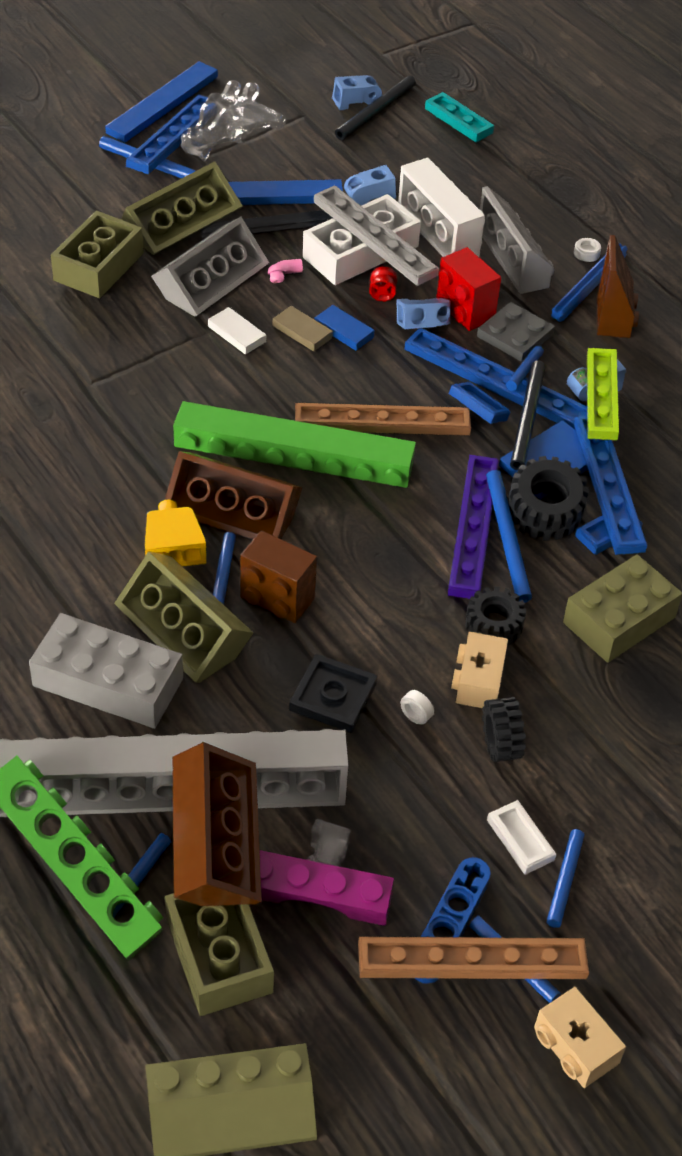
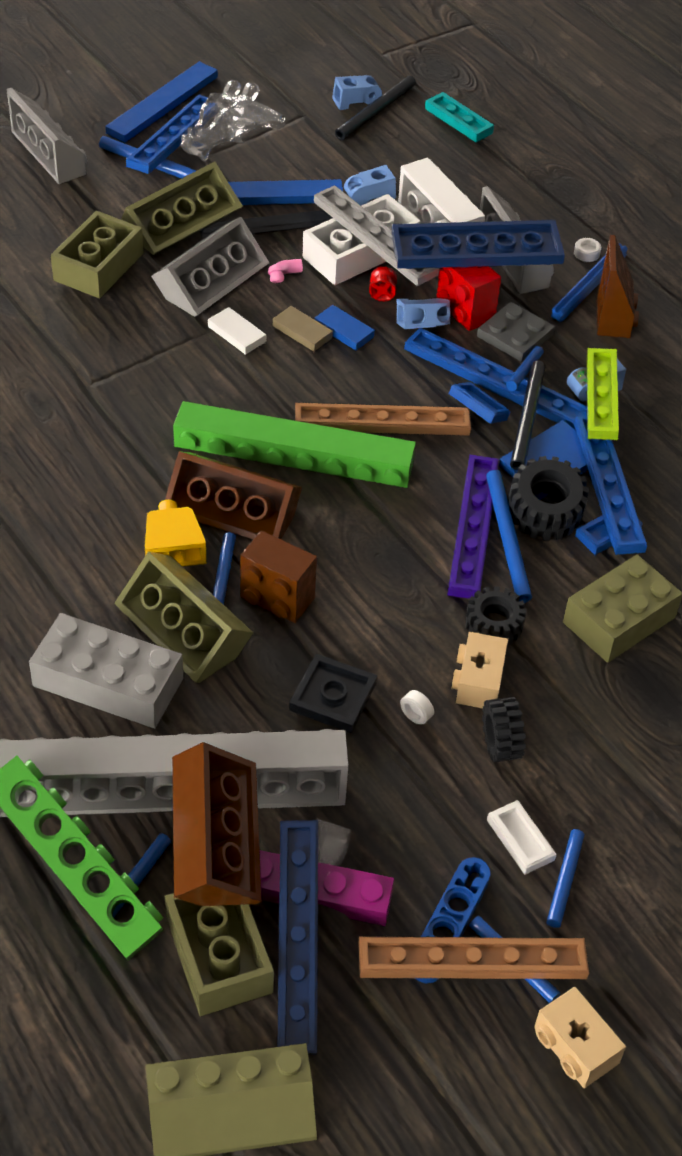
none -> light grey slope [7,88,87,184]
none -> dark blue tile [277,820,319,1055]
none -> dark blue plate [391,220,565,269]

